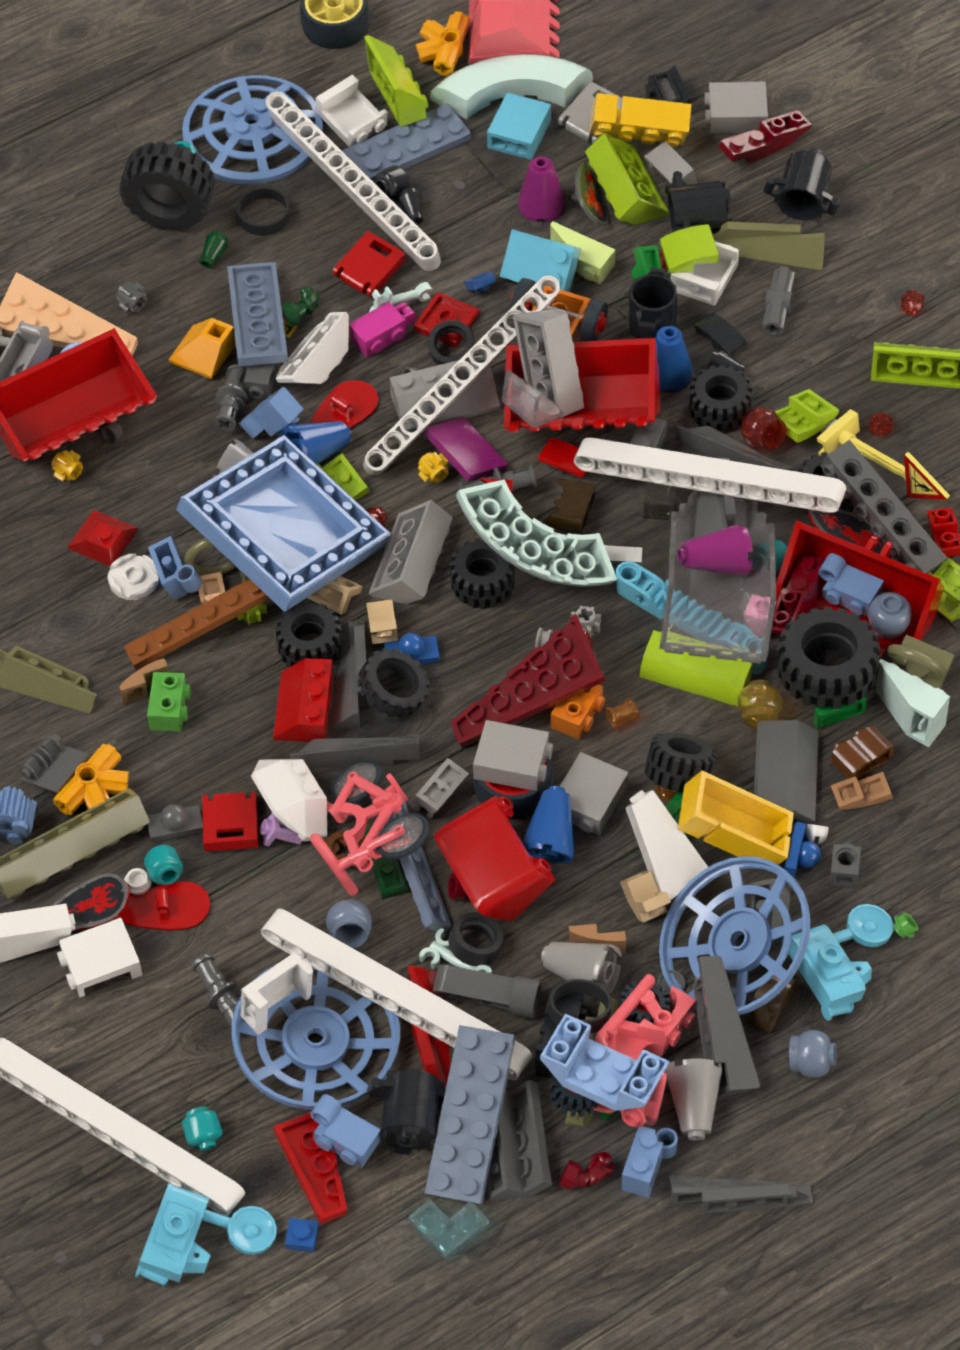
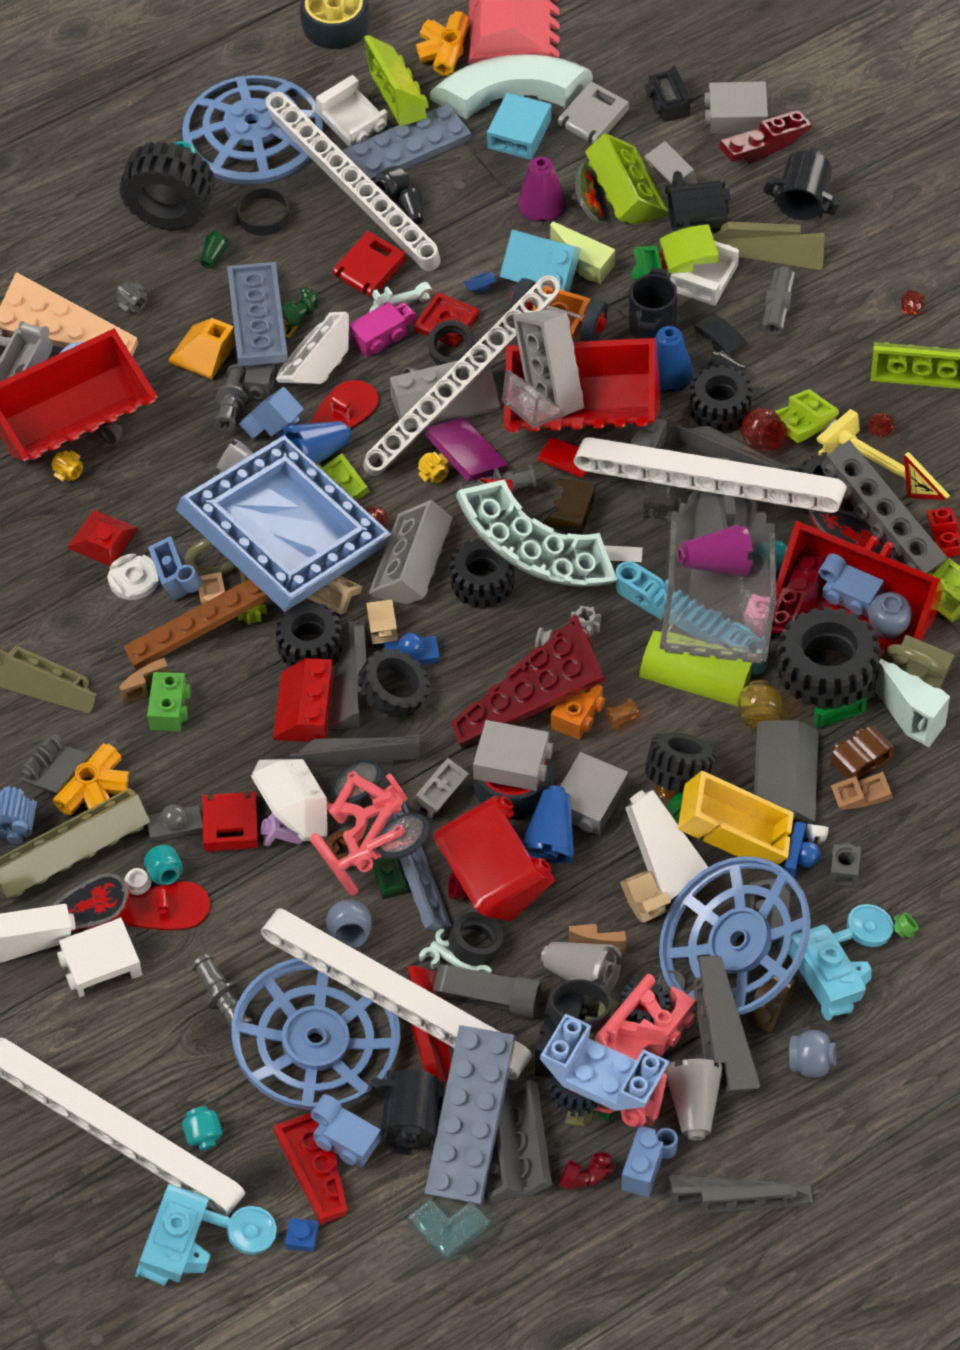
white panel [241,952,313,1035] -> none
yellow piece [589,93,691,147] -> none

